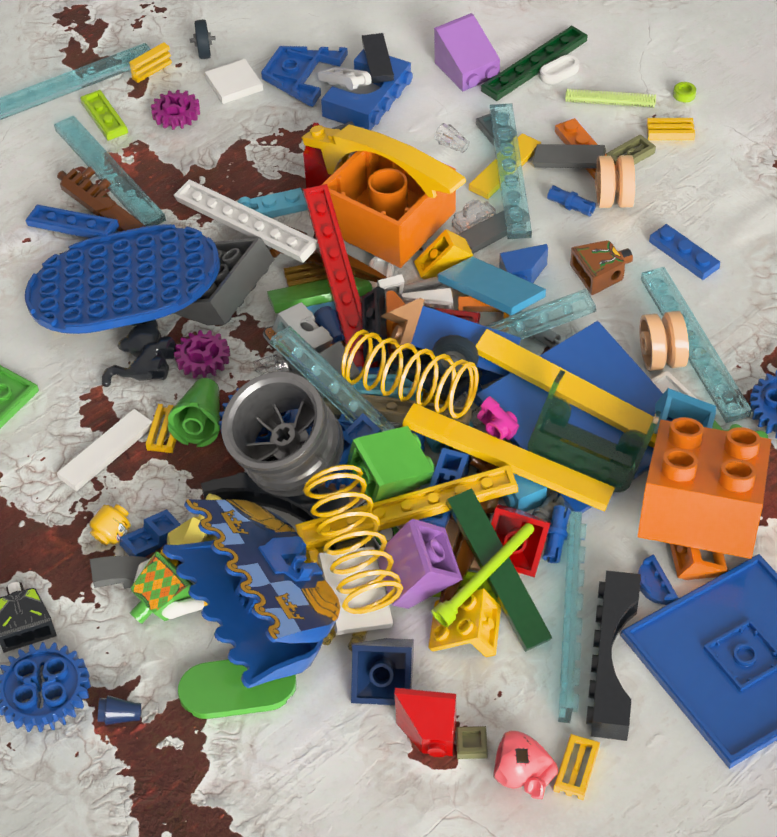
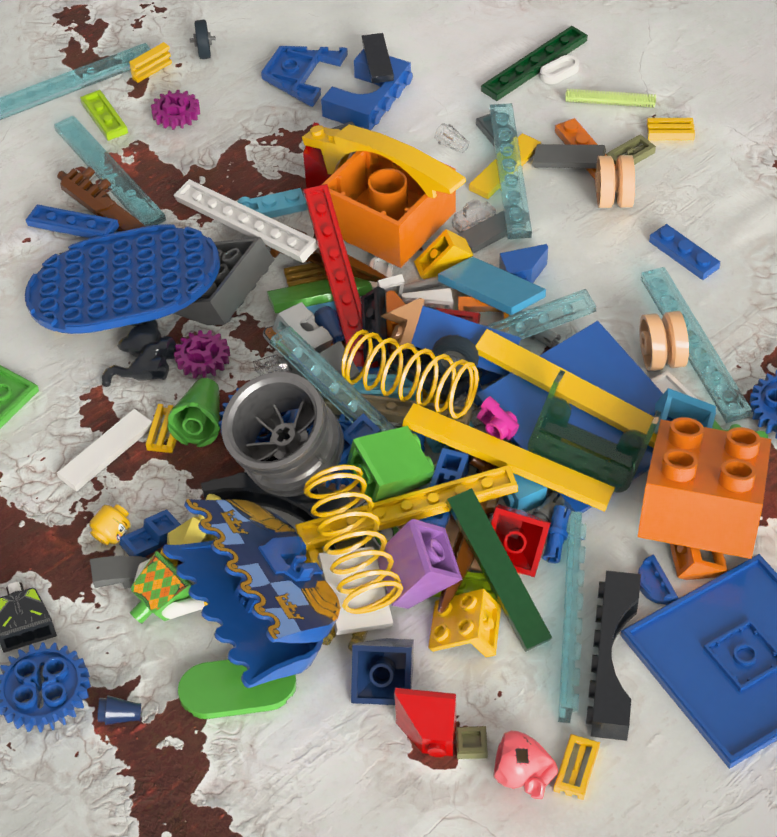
white tile [205,59,263,104] -> none
white plate [317,67,371,90] -> none
lime piece [431,523,534,627] -> none
medium lavender slope [434,13,500,92] -> none
blue pin [547,185,596,217] -> none
dark orange torso [570,240,633,295] -> none
lime tile [673,82,696,102] -> none

